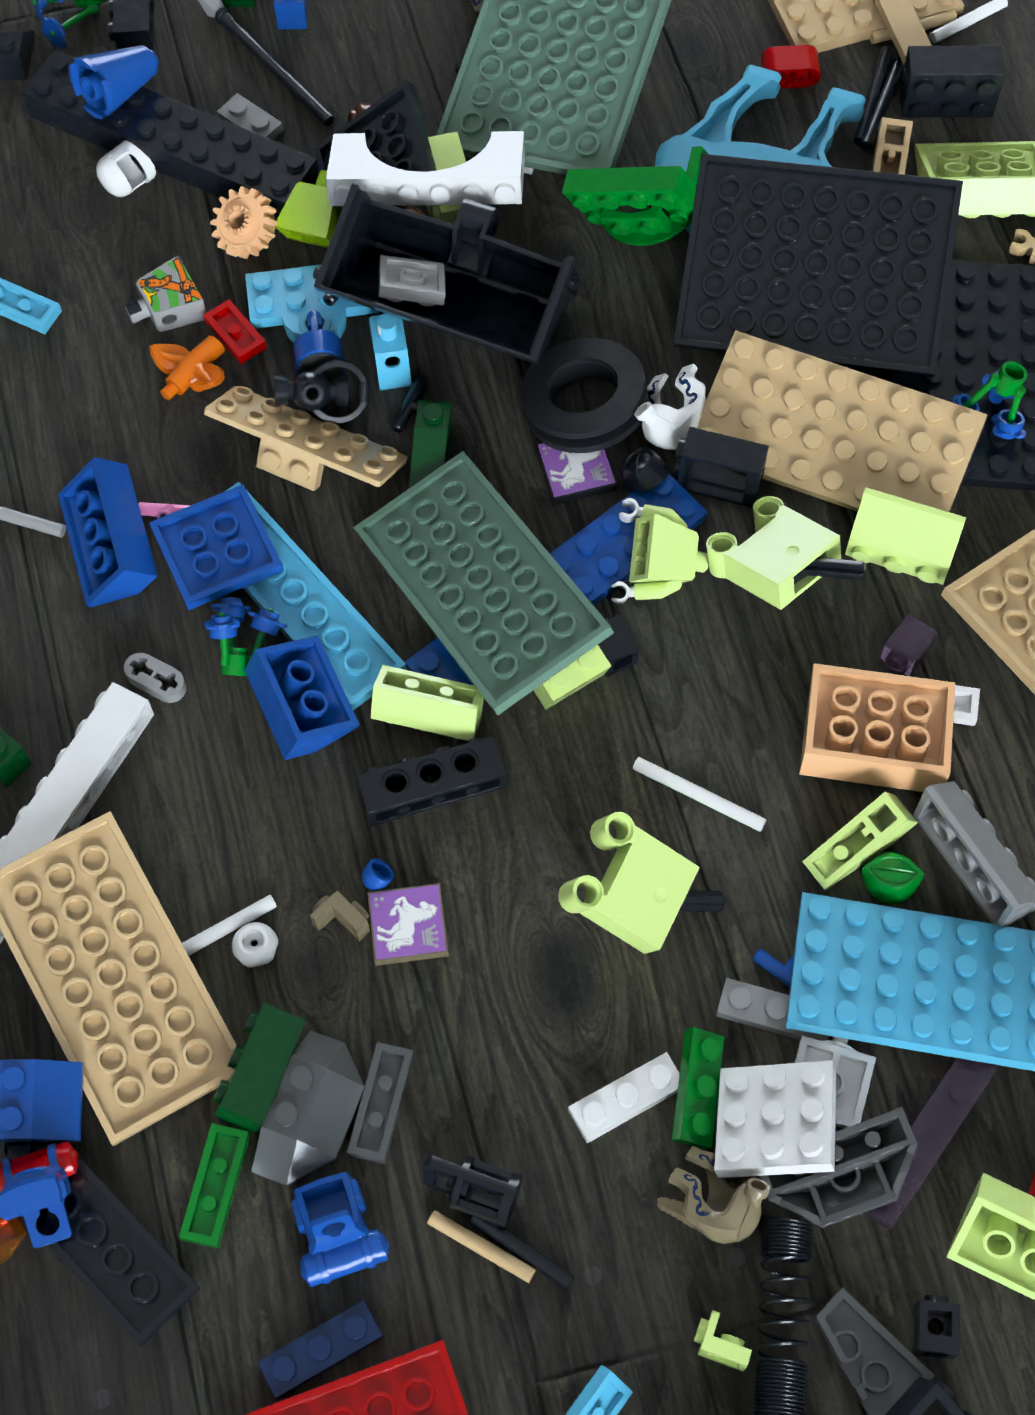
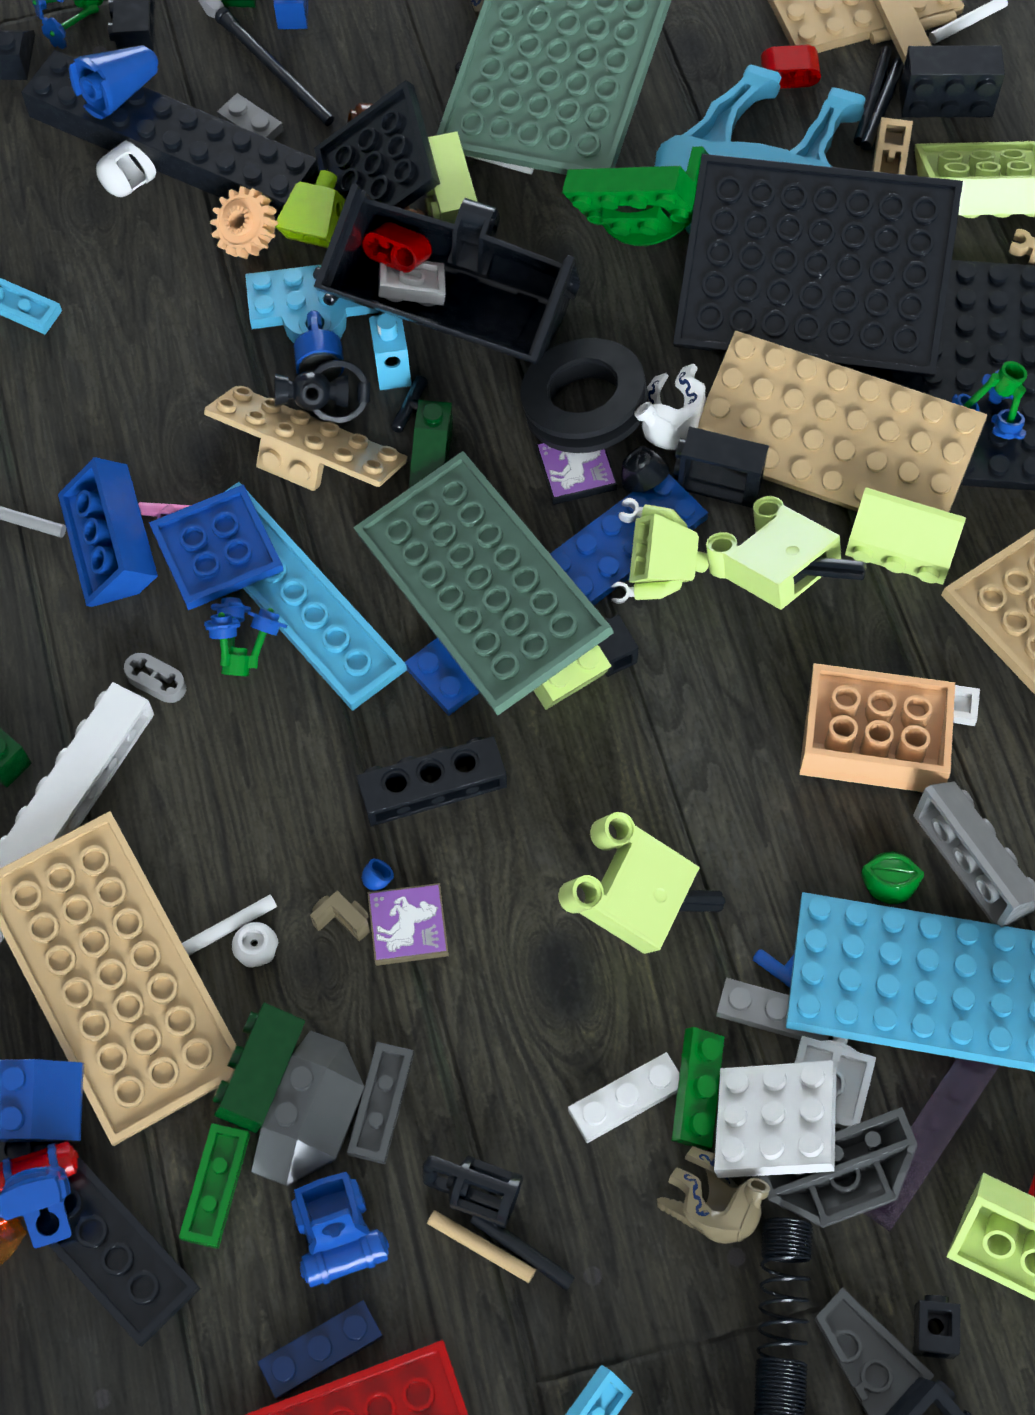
torso [125,256,206,332] -> none
orange plant [149,335,225,401] -> none
red plate [203,299,267,364] -> none
blue slope [244,635,359,760] -> none
white arch [326,131,525,206] -> none
yellowish green brick [371,665,484,741] -> none
white bar [633,757,767,832] -> none
yellowish green bracket [694,1310,752,1372] -> none
yellowish green slope [802,792,918,890] -> none
clear purple brick [880,613,938,676] -> none
none -> red beam [362,222,432,273]

